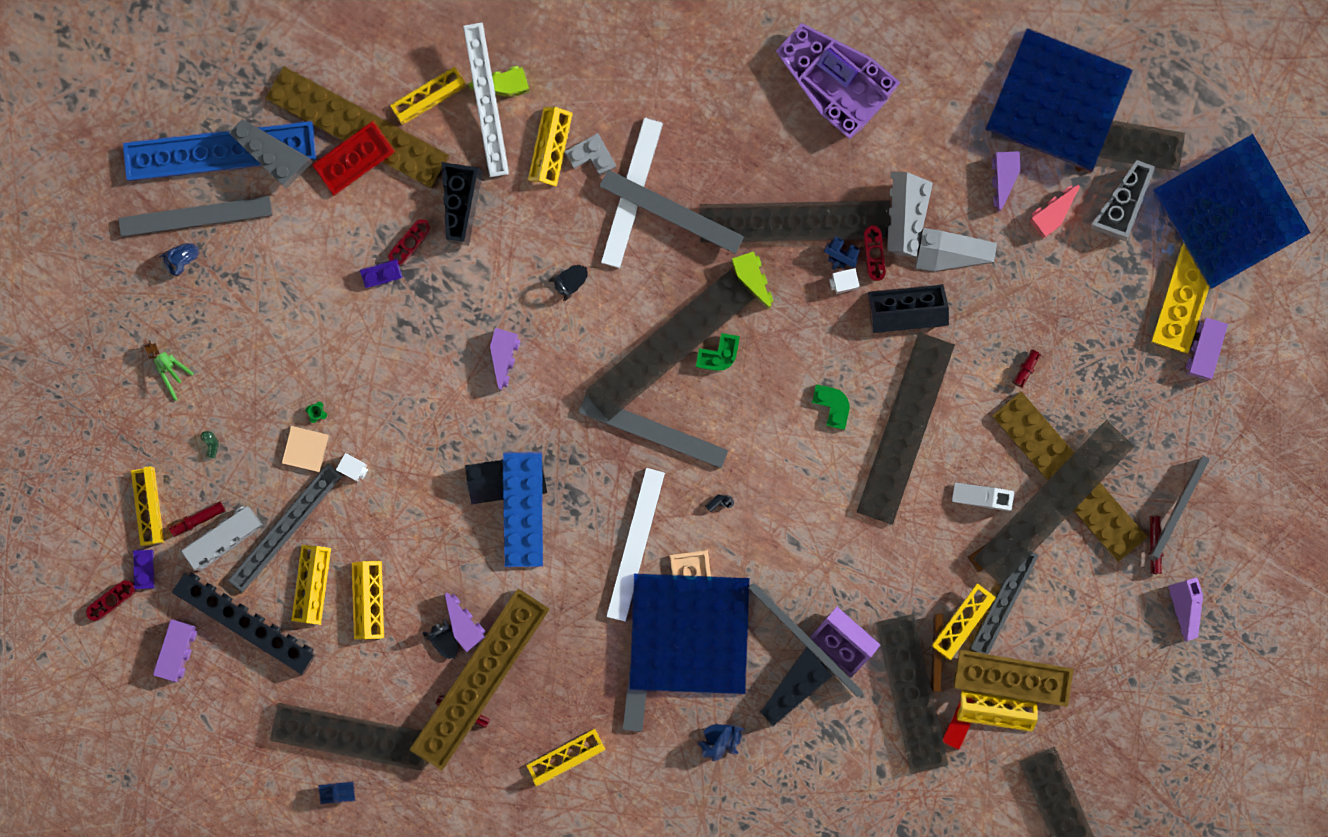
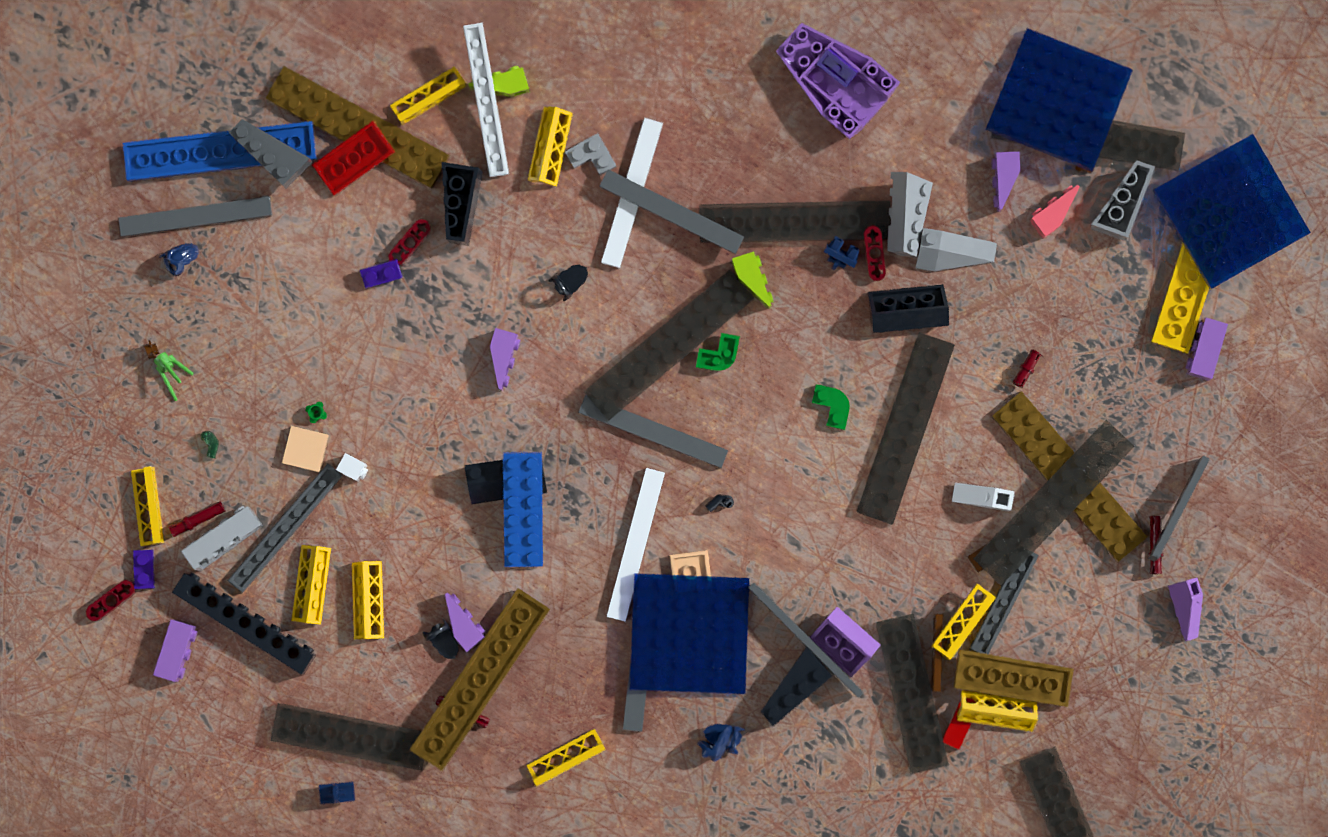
white brick [829,268,859,294] -> none

